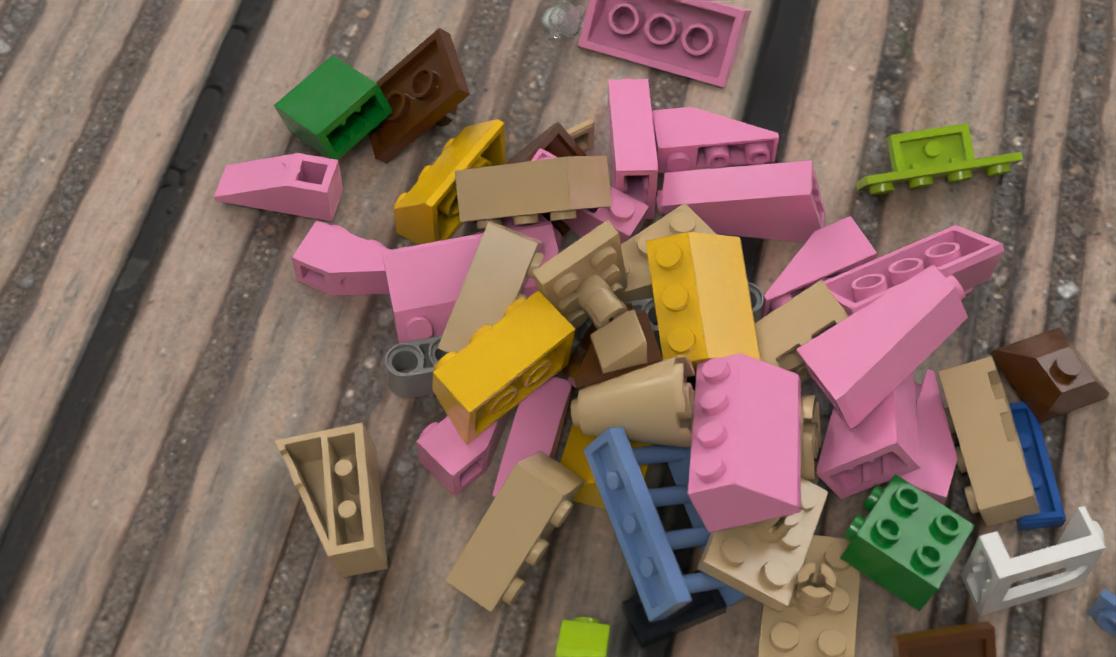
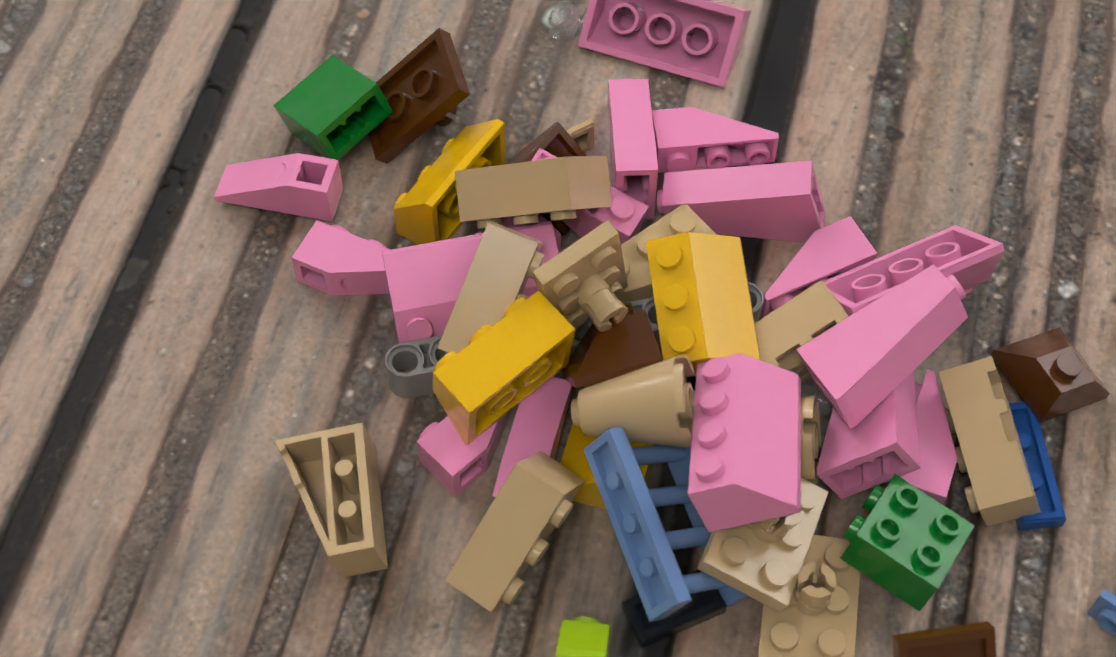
tan slope [590,310,647,373] -> none
lime bracket [856,123,1023,195] -> none
white panel [961,506,1106,616] -> none

